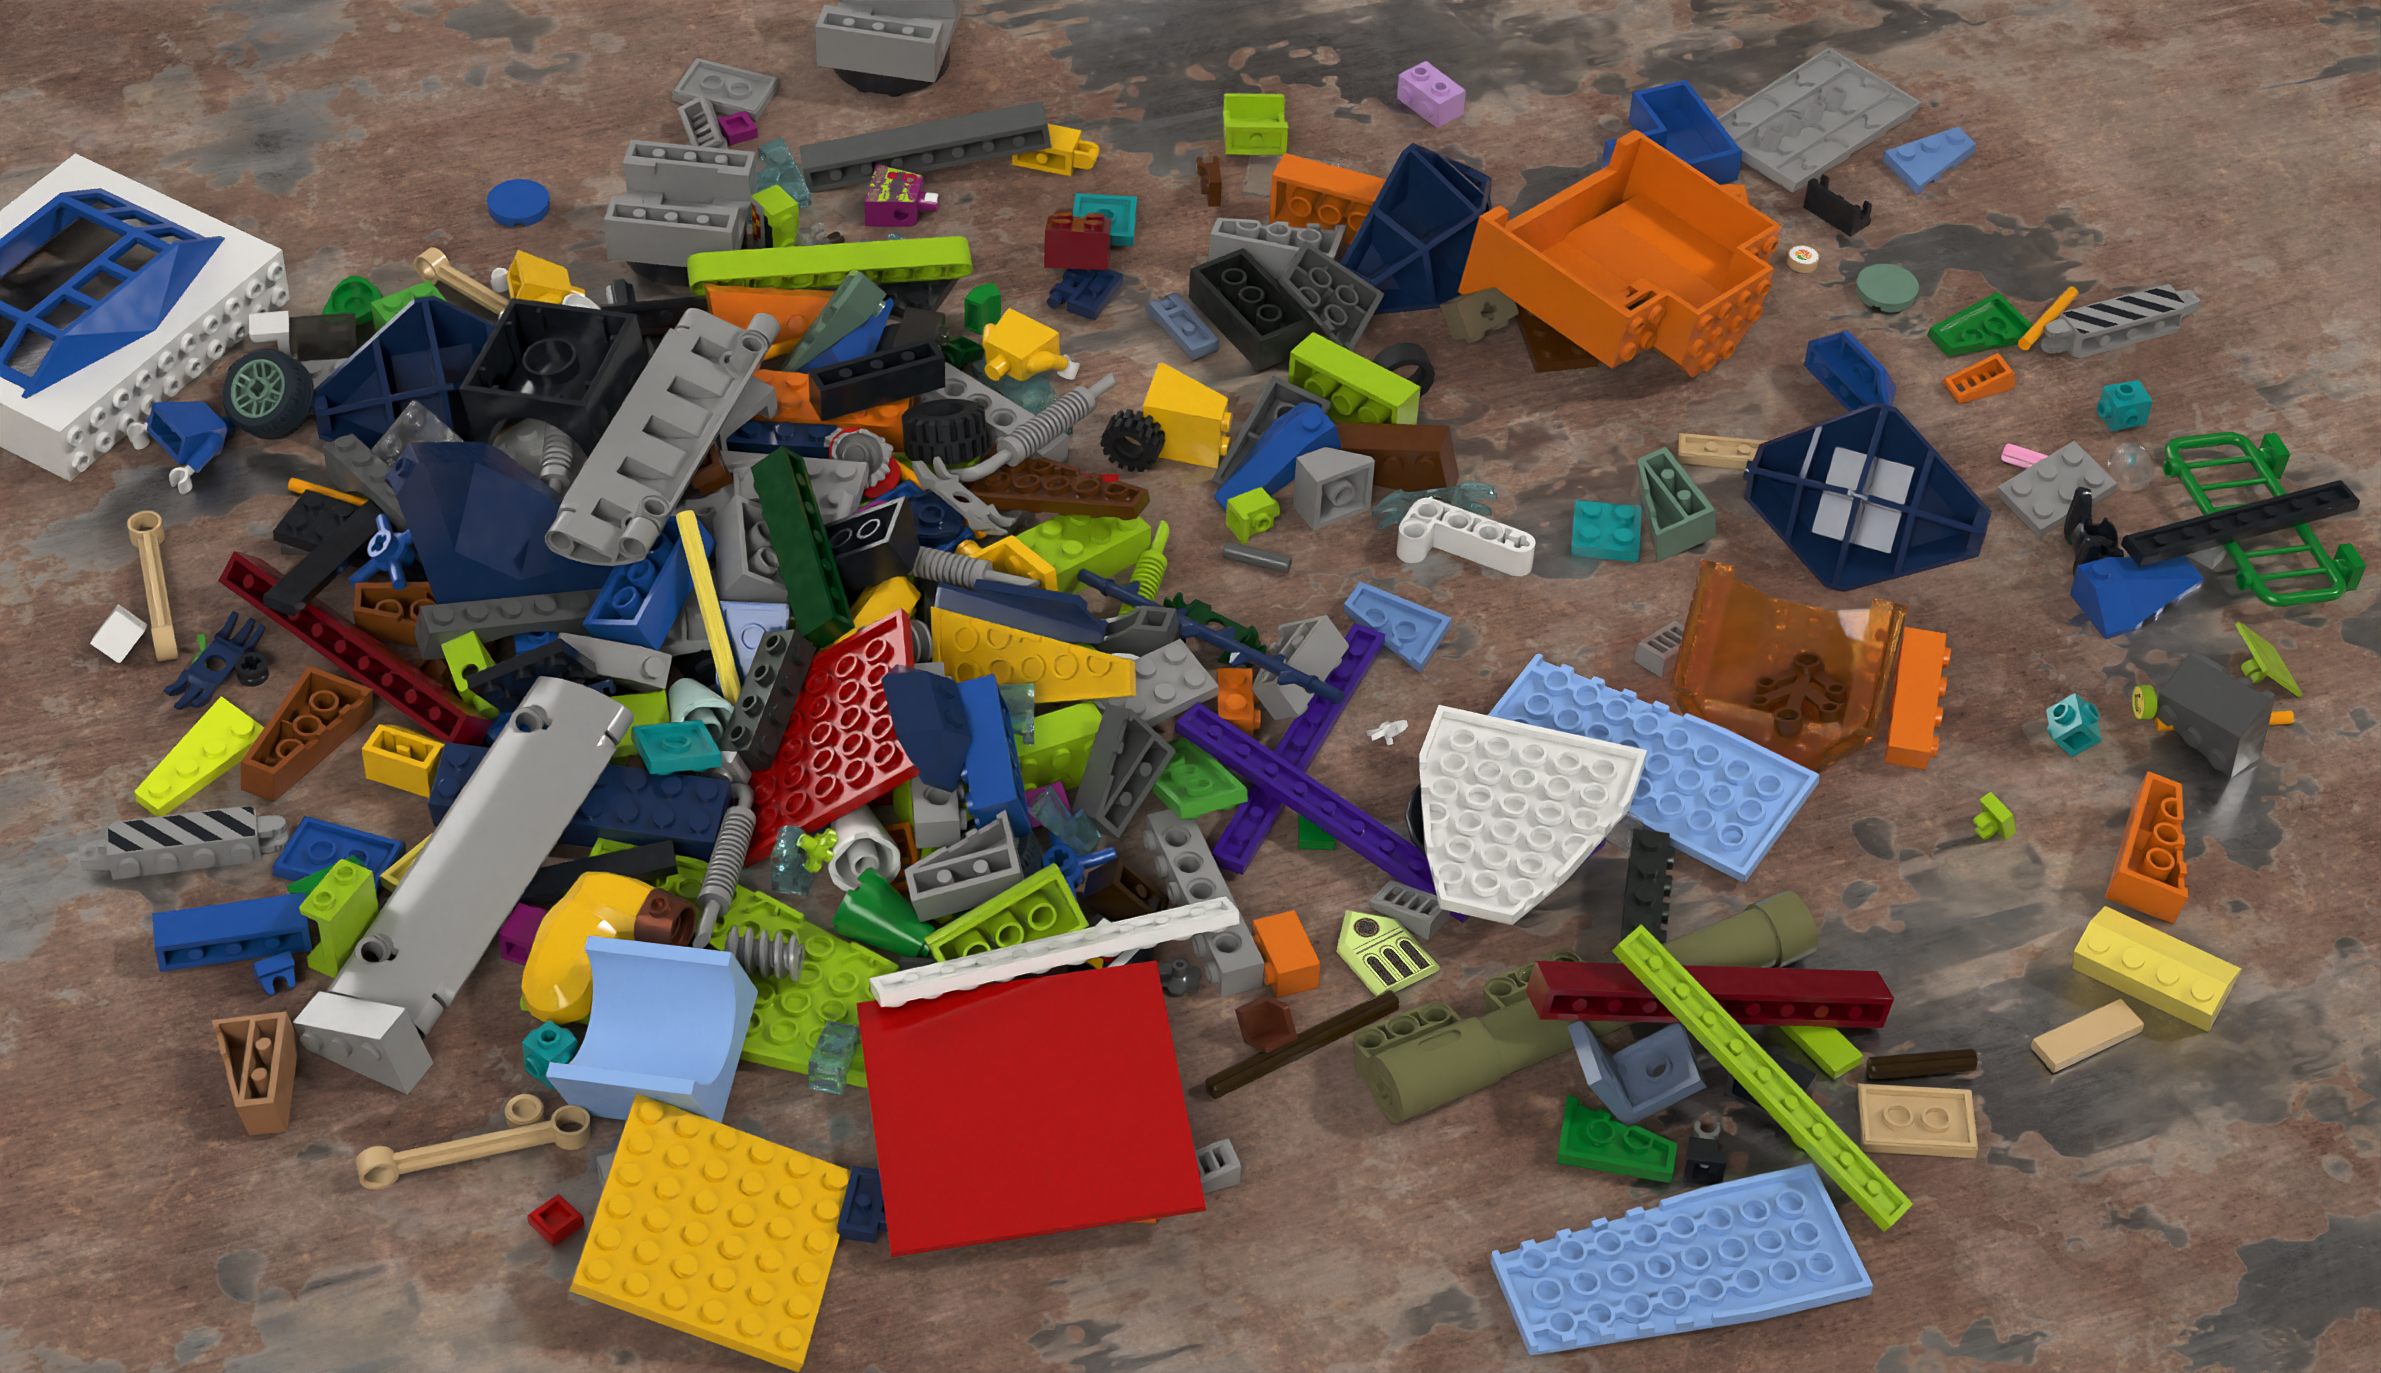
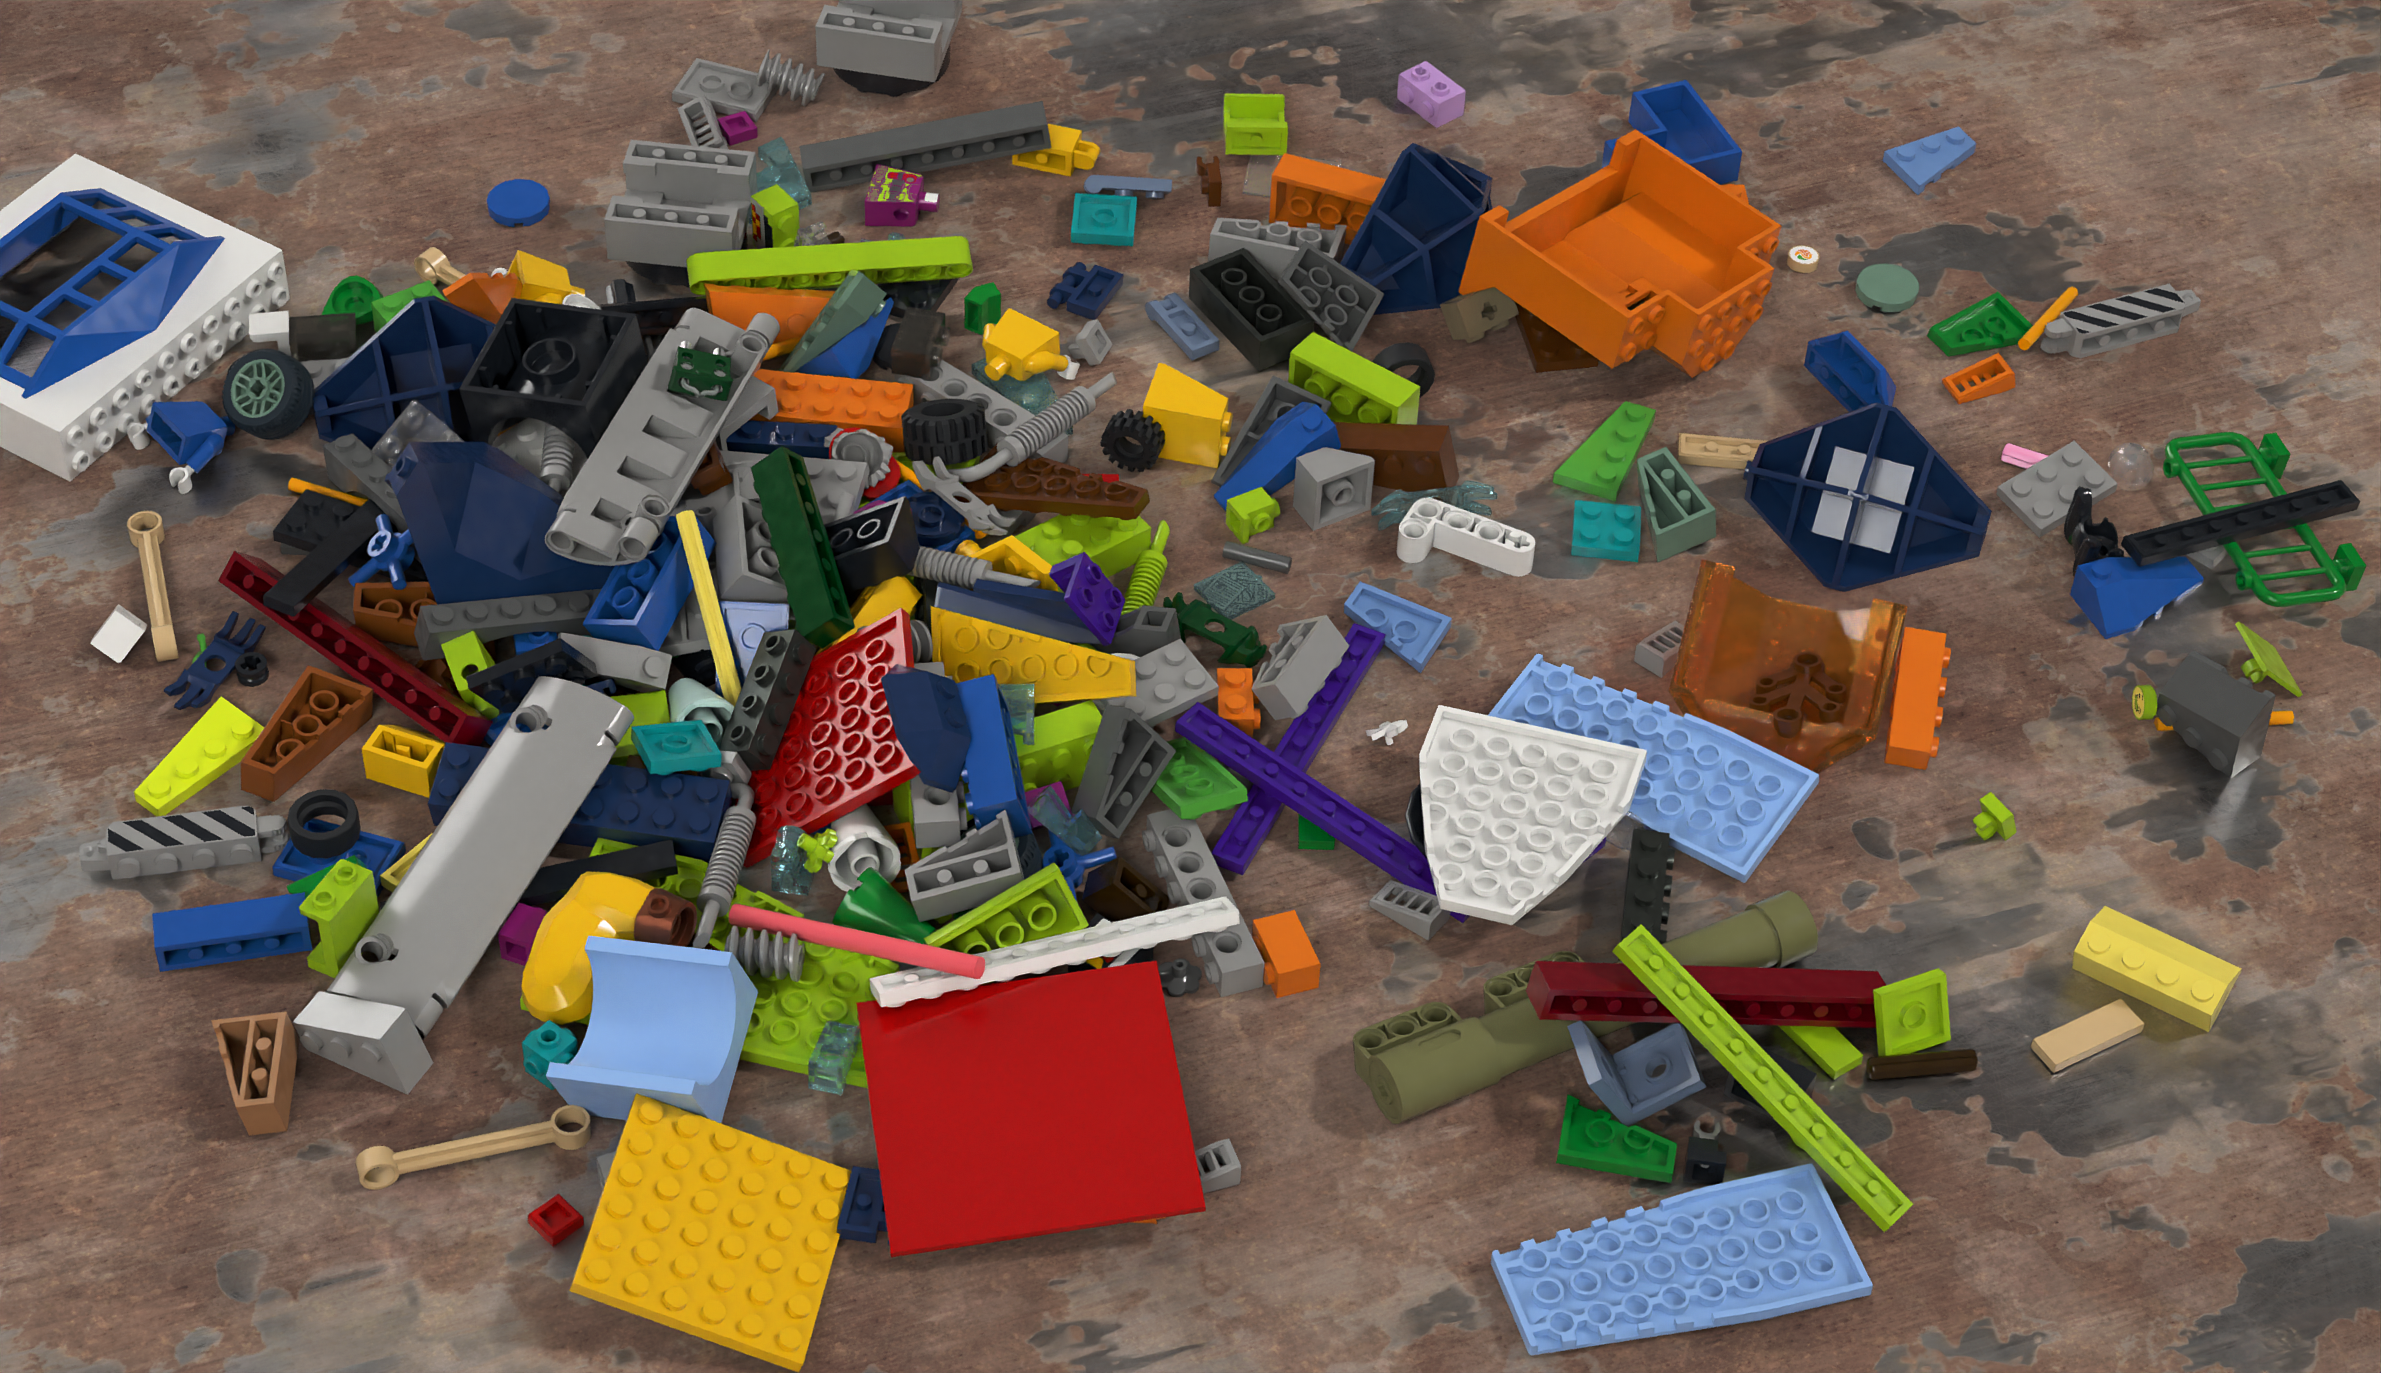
blue tile [252,951,296,997] -> none
tan tile [505,1094,545,1129] -> none
black brick [808,337,945,421] -> none
dark green bracket [937,335,985,371] -> none
dark red brick [1044,211,1112,270] -> none
dark blue plant [1077,568,1345,704] -> none
dark brown axle [1205,990,1399,1099] -> none
copper panel [1235,994,1298,1053] -> none
yellowish green tile [1337,910,1440,996] -> none
light grey piece [1717,47,1921,193] -> none
black hinge [1803,174,1872,237] -> none
tan tile [1856,1083,1978,1158] -> none
teal brick [2046,693,2102,757] -> none
teal brick [2097,380,2153,431] -> none
orange wedge [2105,771,2188,924] -> none
none -> black tyre [287,789,361,858]
none -> orange wedge [442,272,523,324]
none -> dark green piece [668,341,733,401]
none -> coral piece [729,904,985,979]
none -> light grey piece [757,49,825,107]
none -> dark purple bracket [1049,552,1125,646]
none -> light grey tile [1068,319,1113,366]
none -> sand blue plate [1083,175,1172,199]
none -> clear light blue piece [1194,561,1275,620]
none -> bright green wing [1553,401,1656,501]
none -> lime plate [1873,968,1951,1056]

